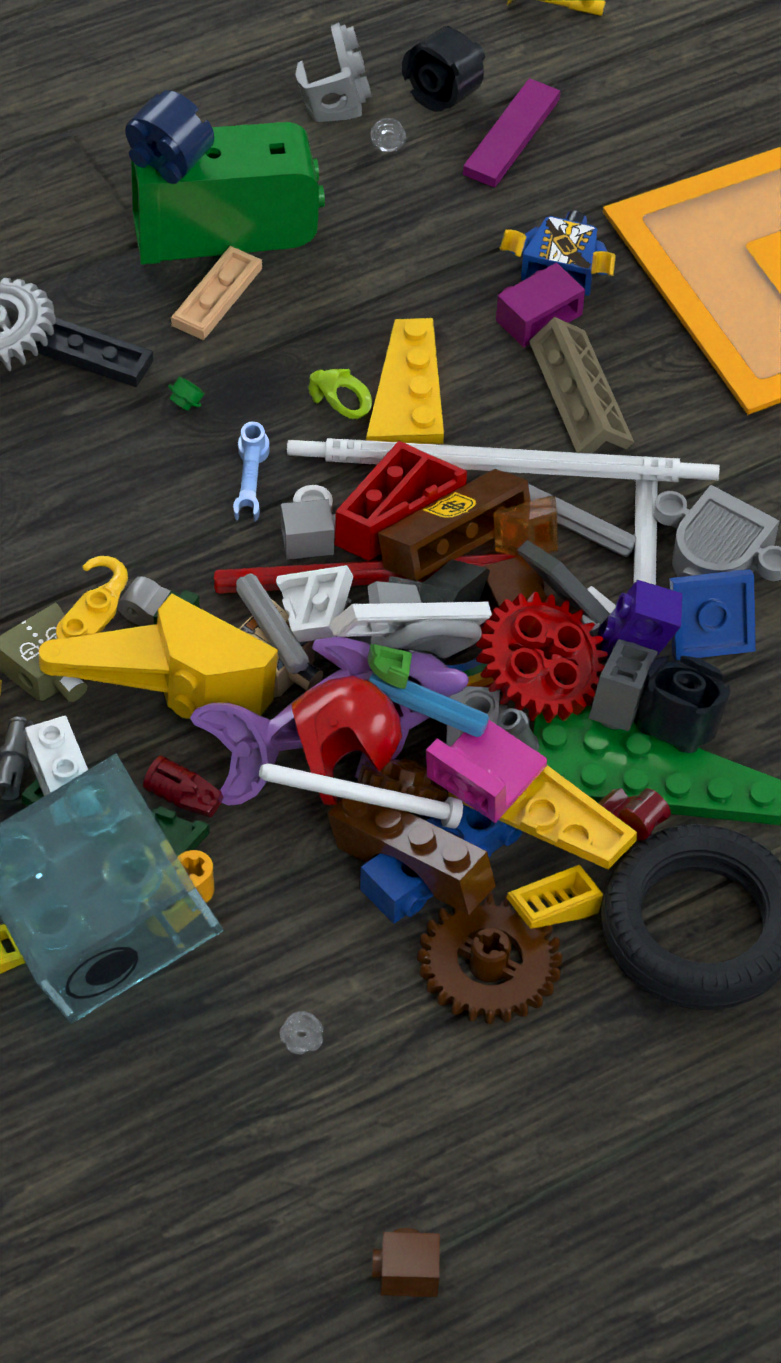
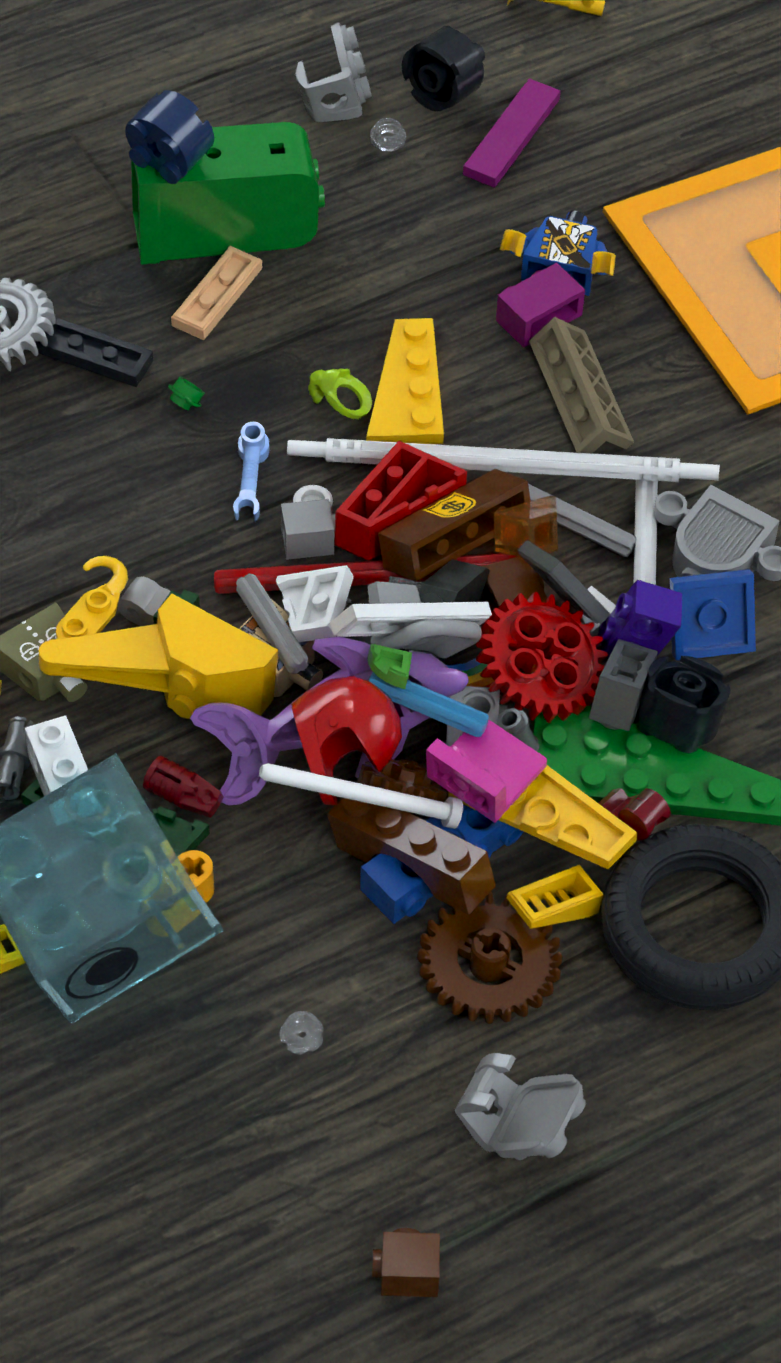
none -> light grey piece [455,1053,586,1160]

